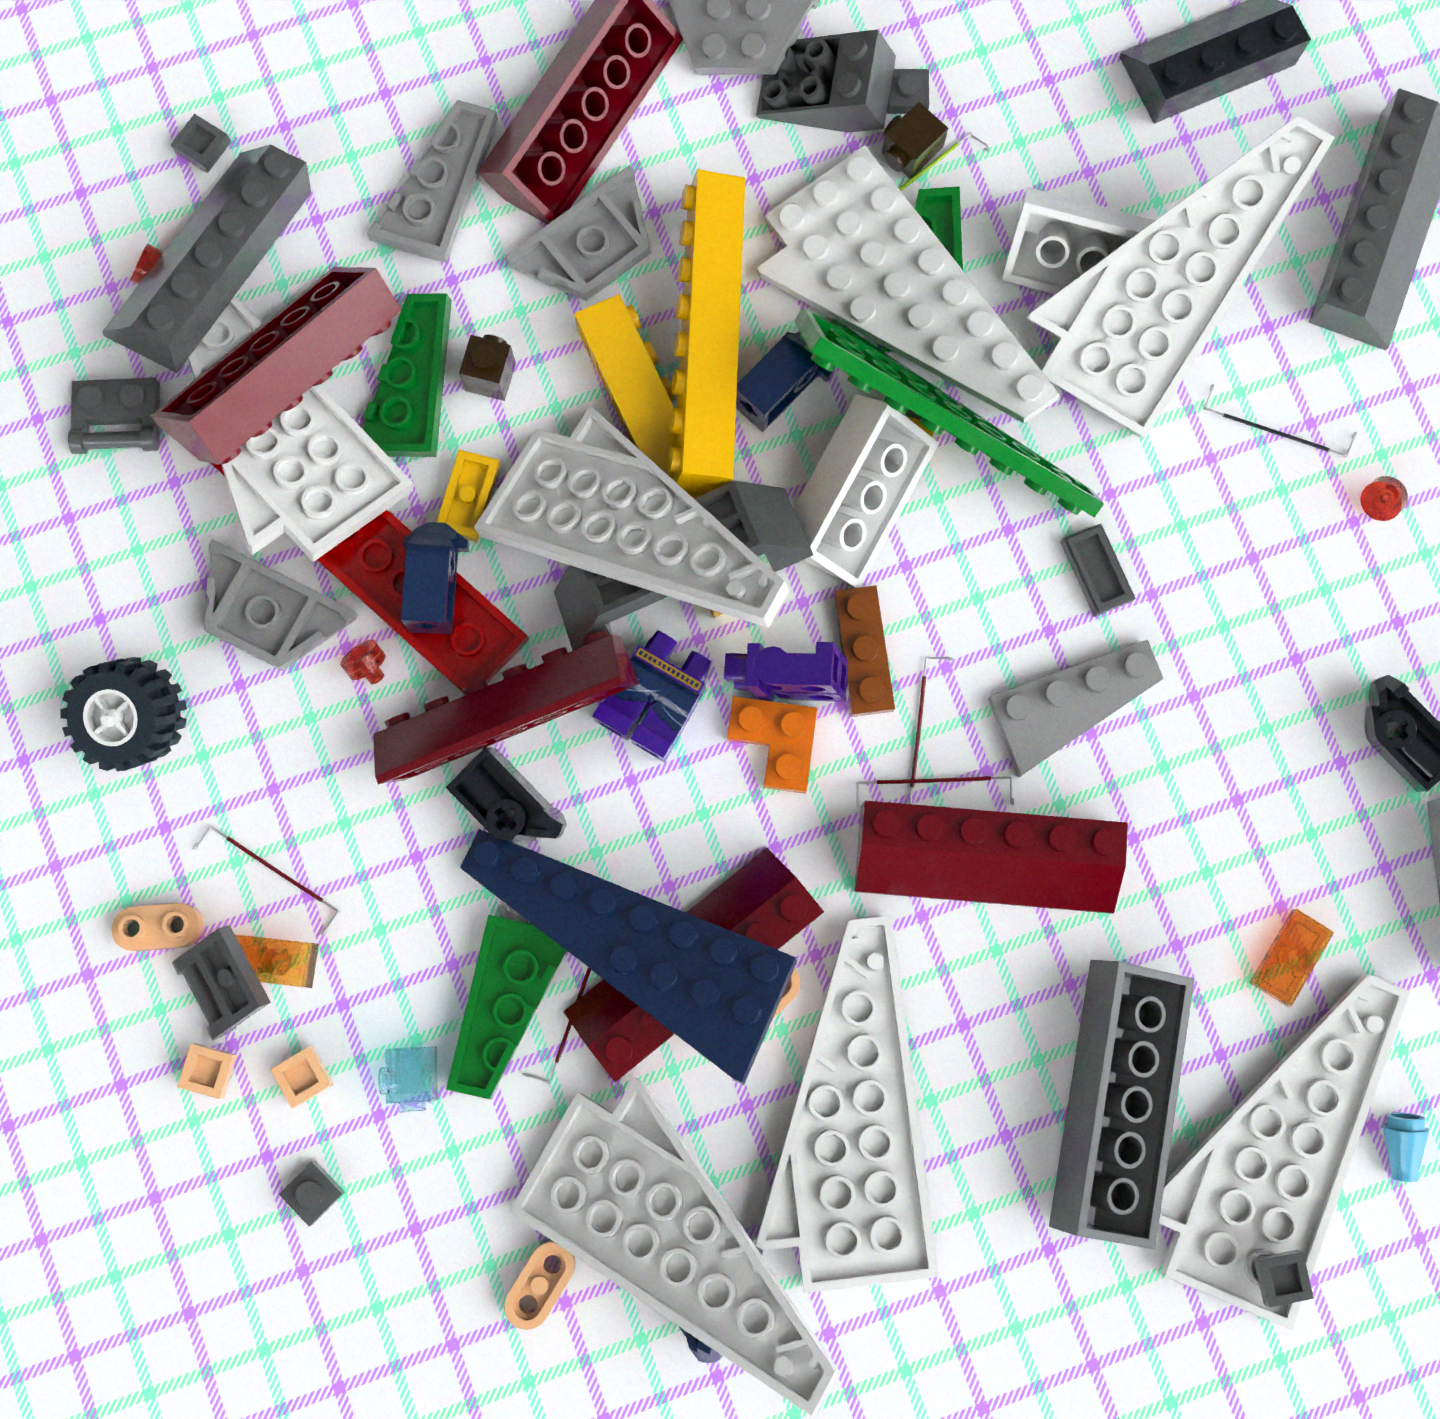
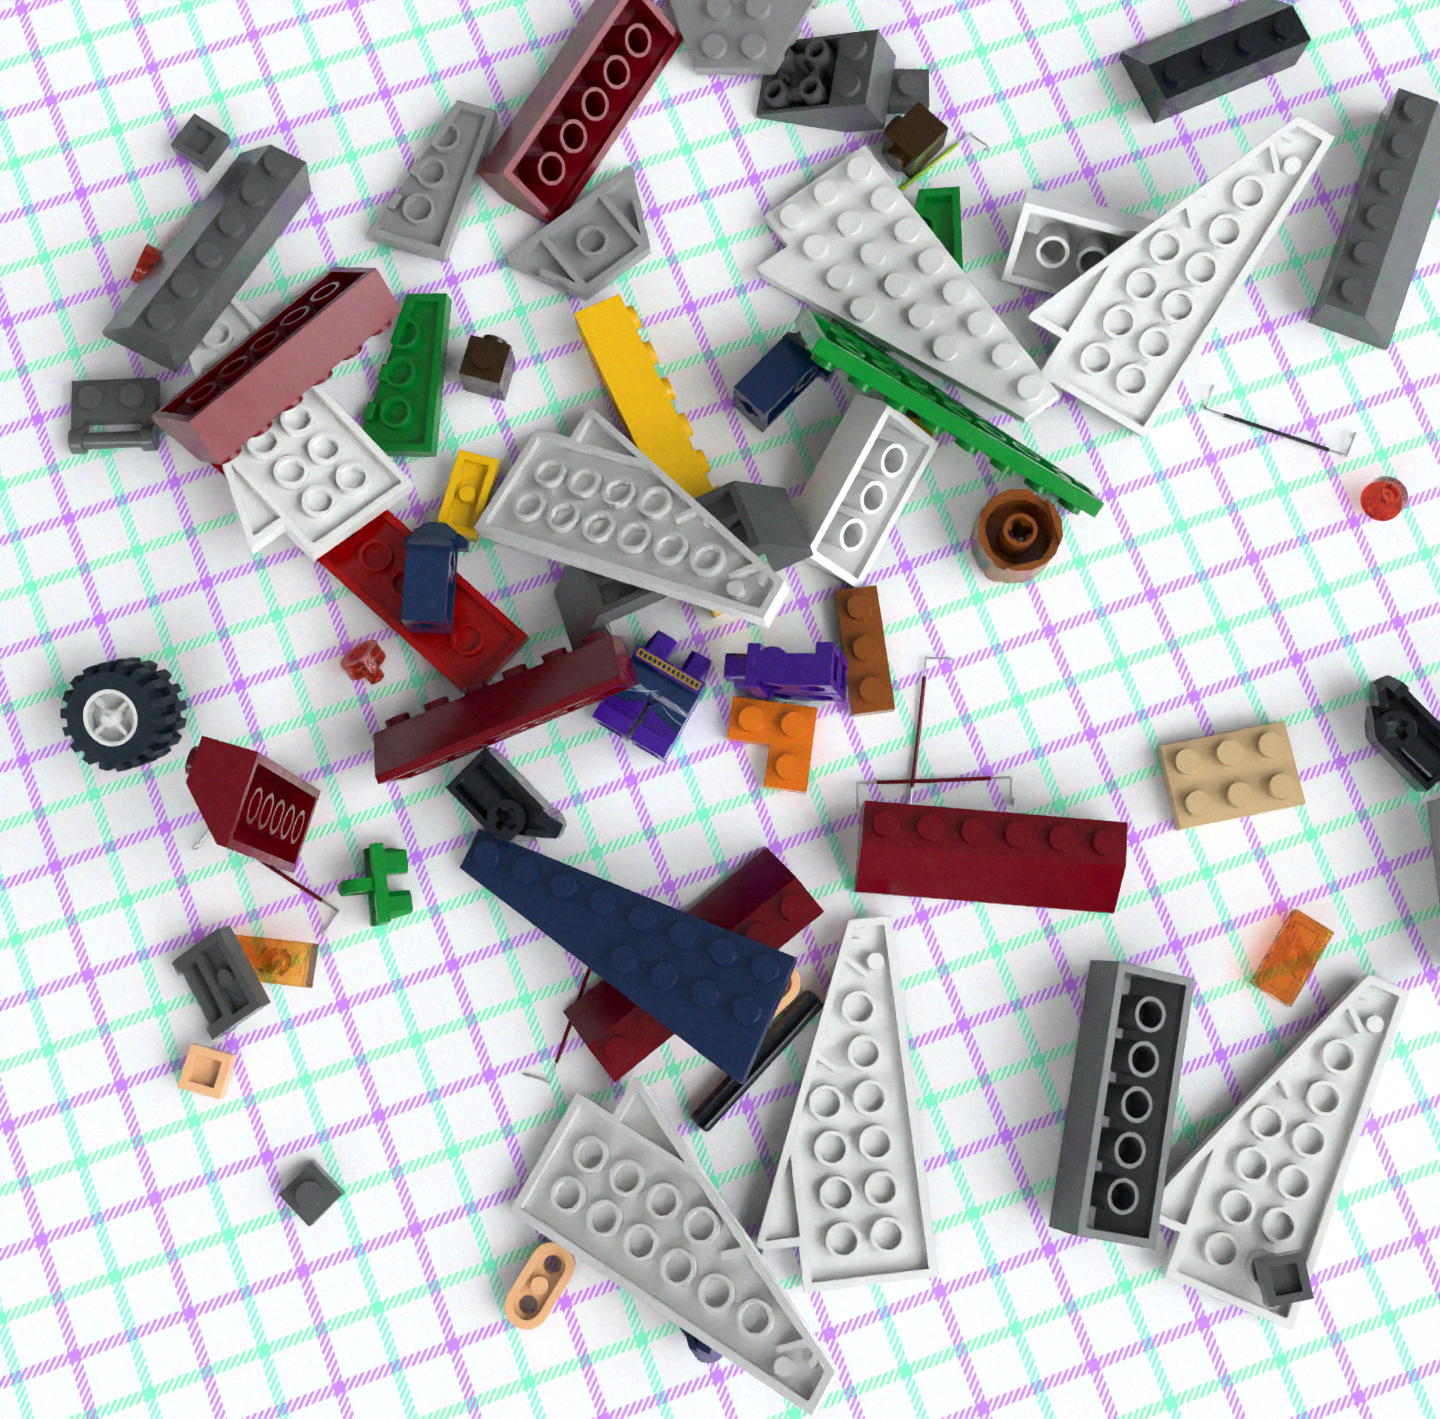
light nougat plate [111,903,204,951] -> none
light grey wing [204,539,358,671] -> none
light nougat plate [270,1046,334,1109] -> none
clear light blue brick [378,1046,438,1112] -> none
green wing [446,915,566,1099] -> none
yellow brick [667,169,745,493] -> none
light grey wing [988,640,1164,777] -> none
dark grey tile [1060,524,1136,618] -> none
medium azure cone [1382,1112,1430,1182] -> none
none -> dark red slope [185,736,321,873]
none -> green hips [337,843,413,927]
none -> black axle [691,990,824,1132]
none -> dark orange brick [970,489,1063,583]
none -> tan plate [1156,721,1306,831]

